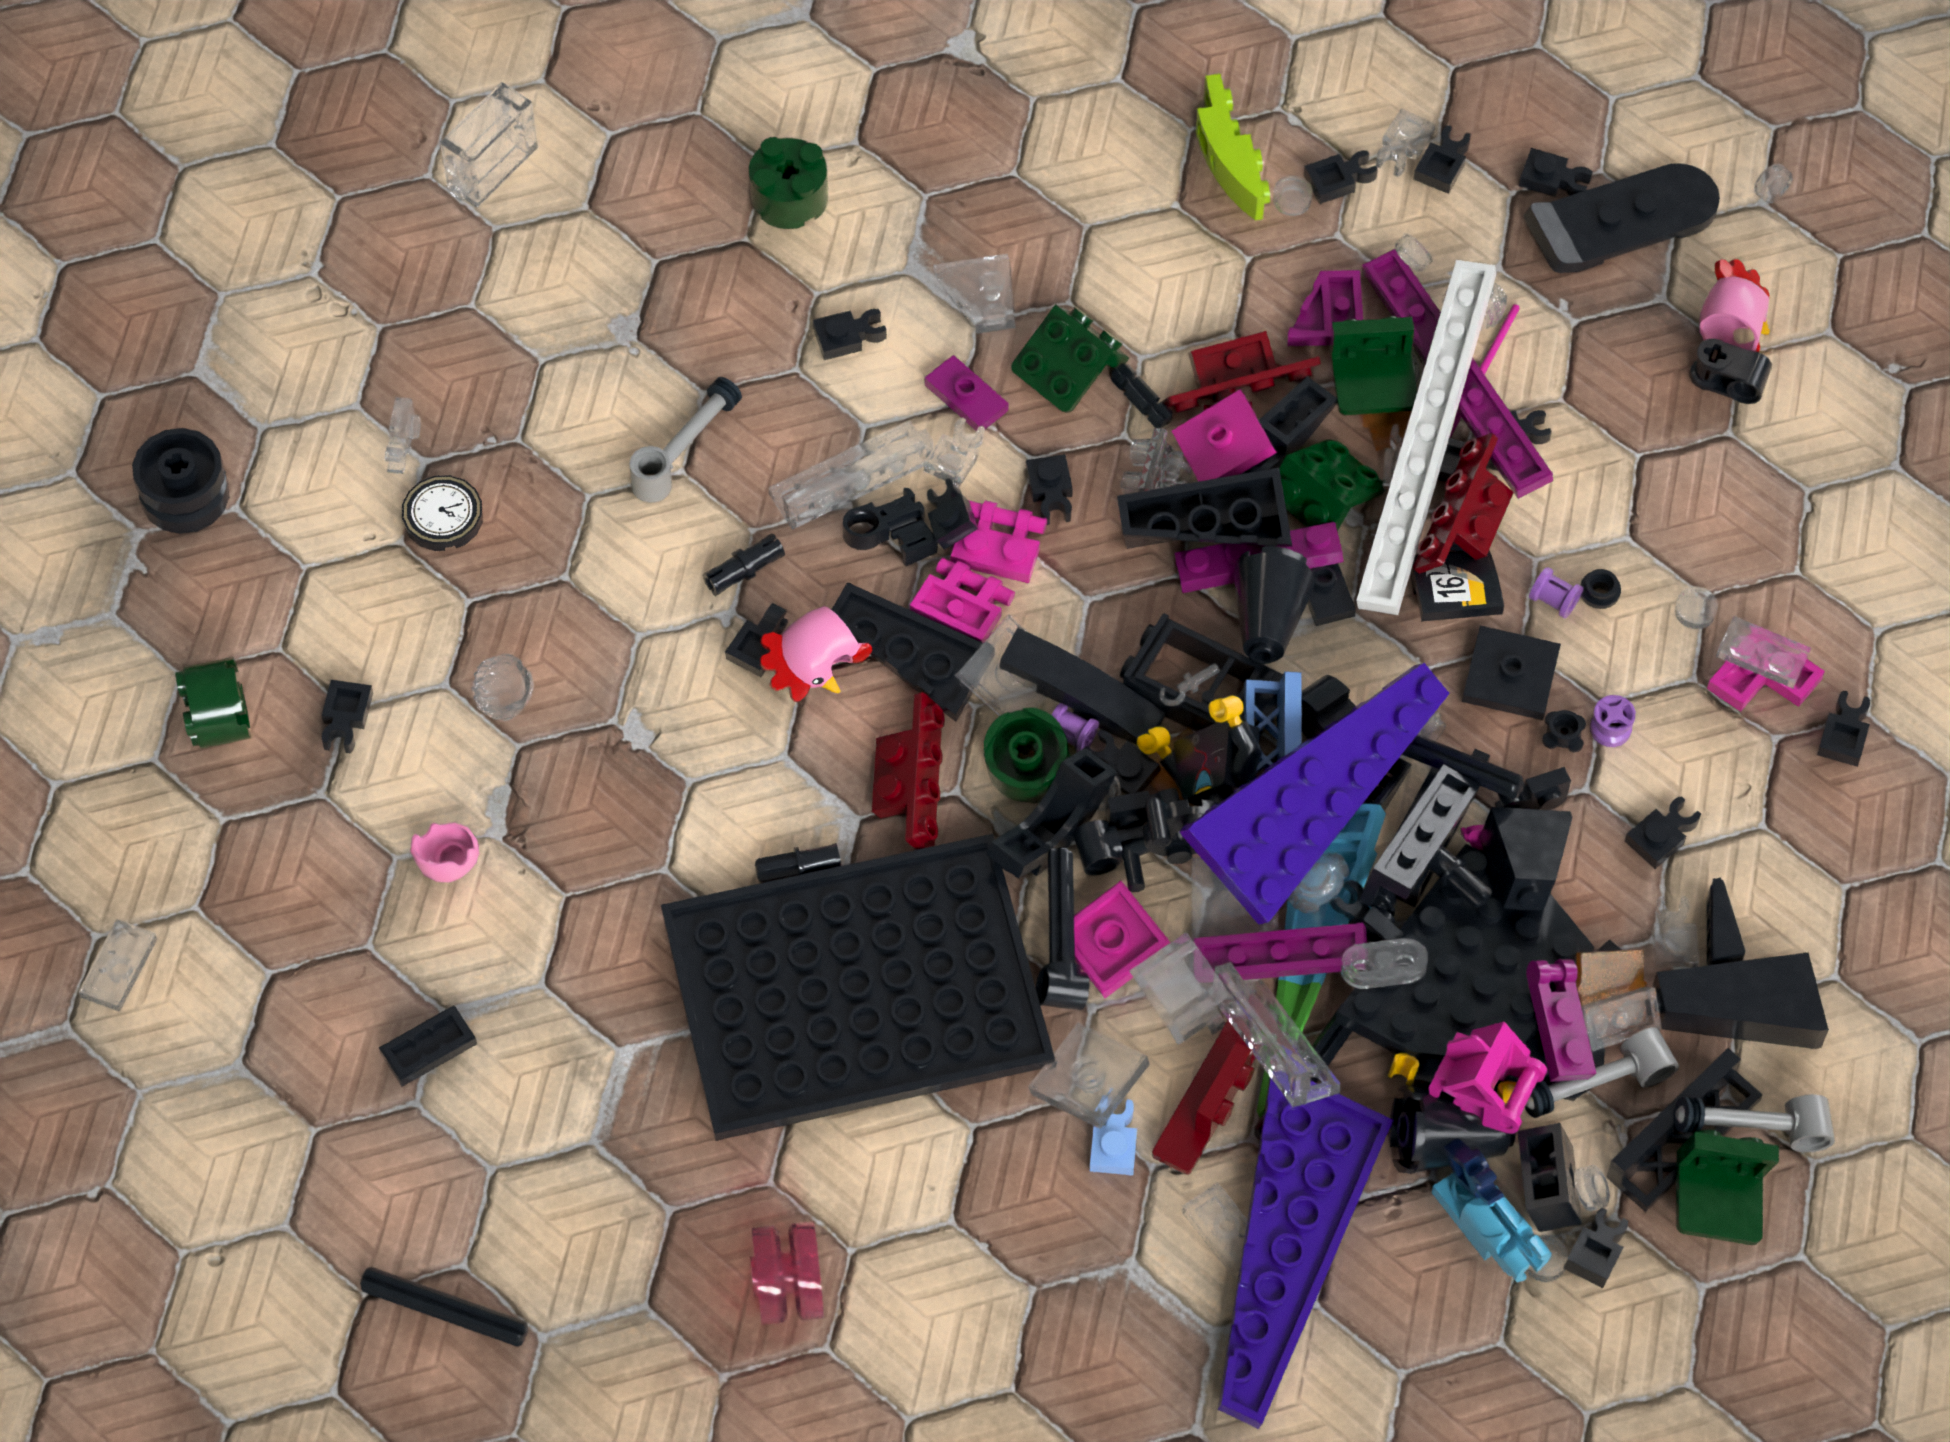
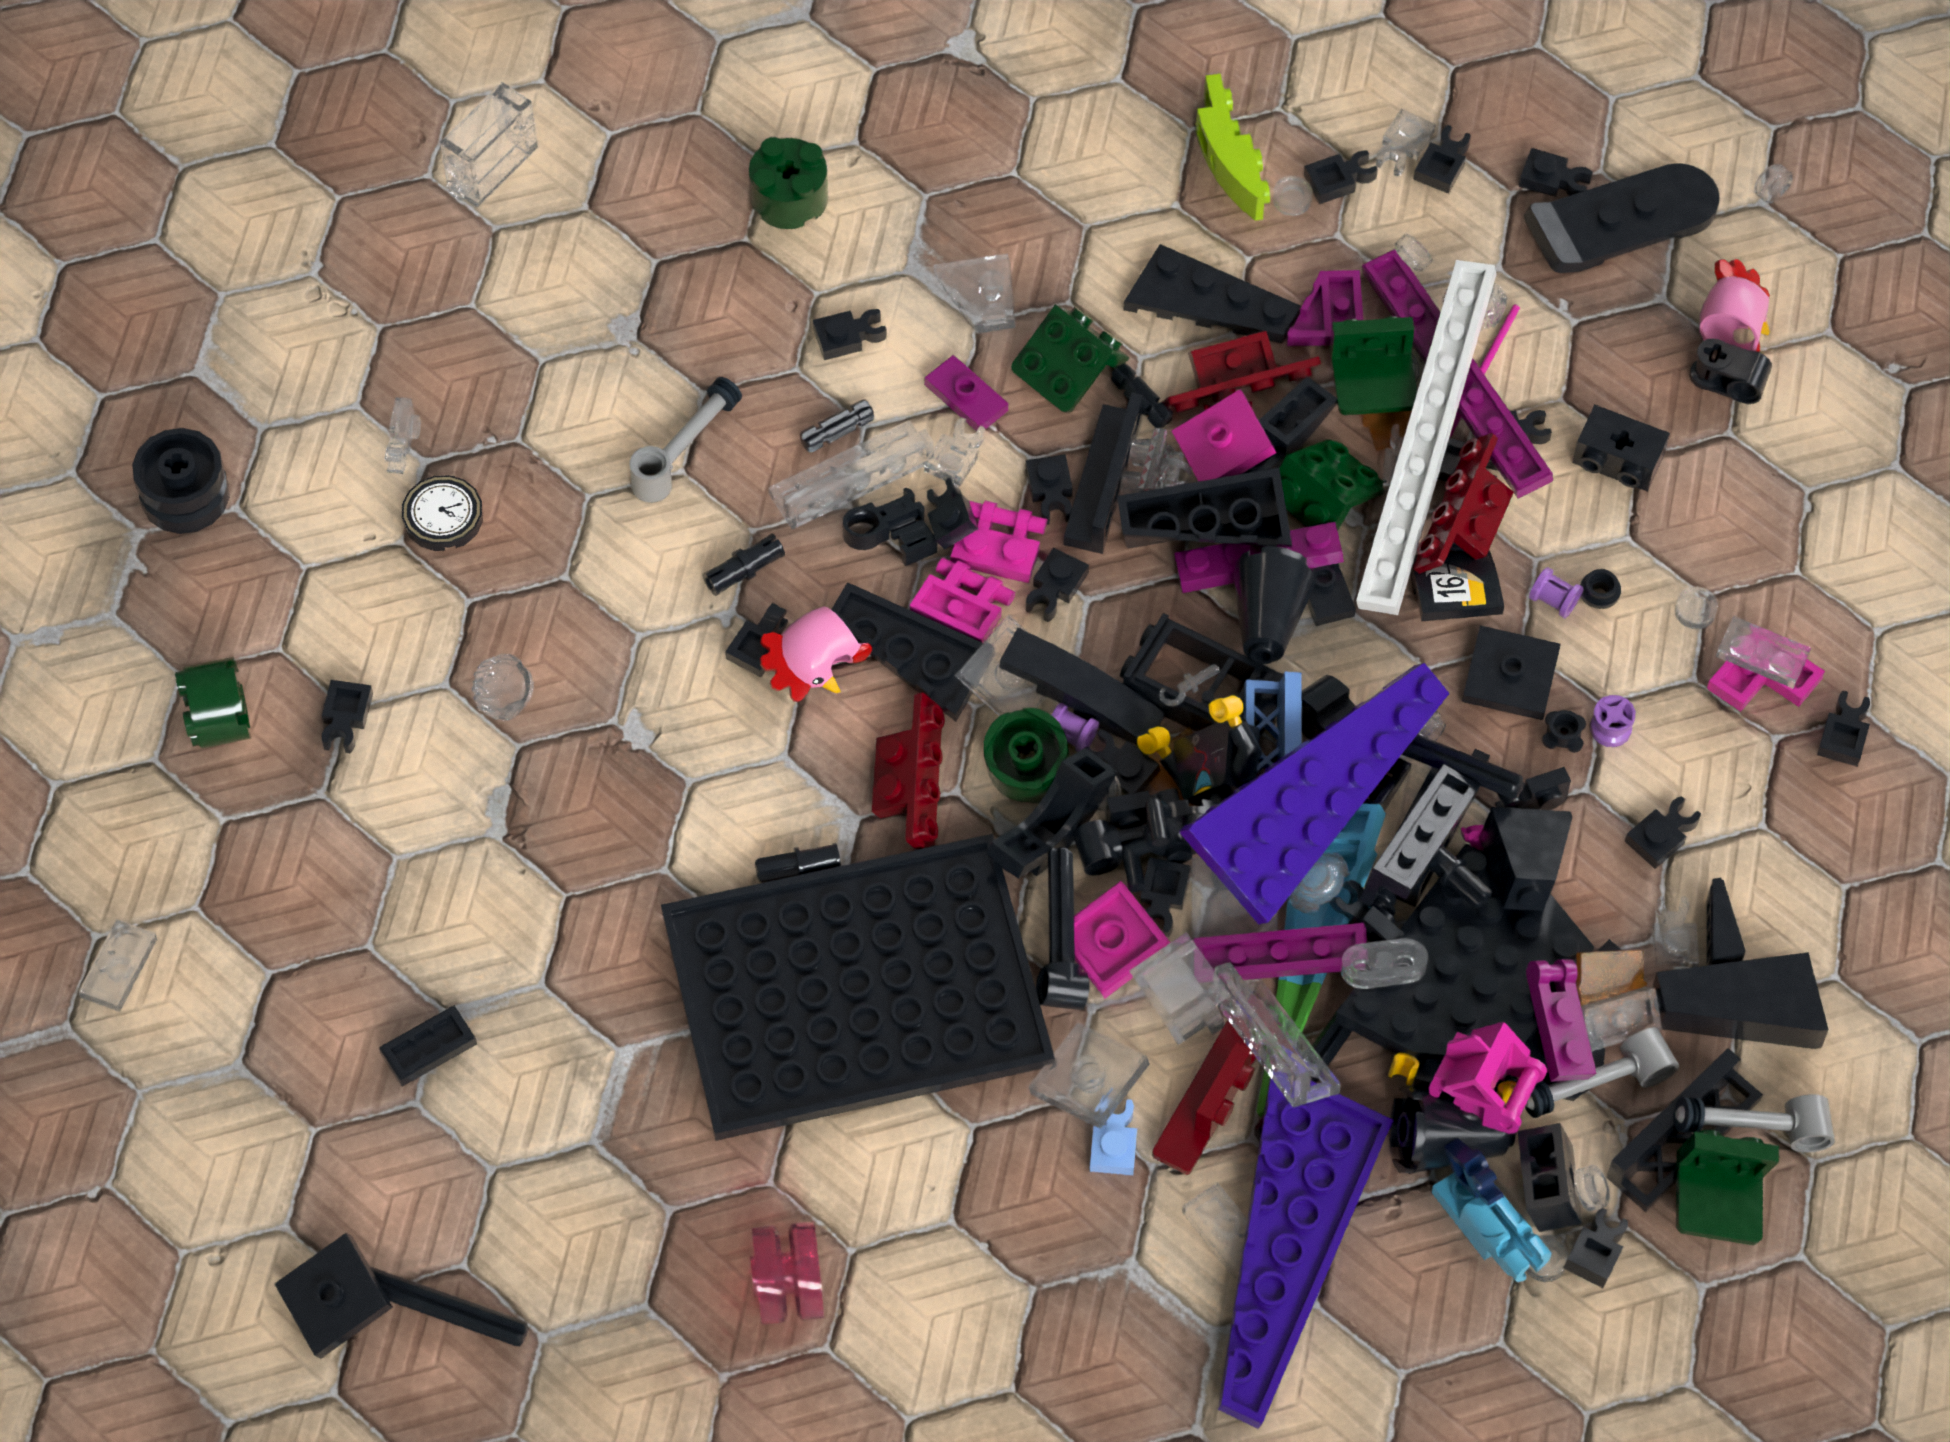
bright pink hair [410,822,479,883] -> none
none -> black plate [274,1233,393,1359]
none -> black axle [800,400,874,453]
none -> black plate [1026,547,1089,622]
none -> black fence [1063,393,1143,554]
none -> black wing [1124,244,1301,344]
none -> black plate [1140,857,1192,937]
none -> black brick [1572,404,1670,492]

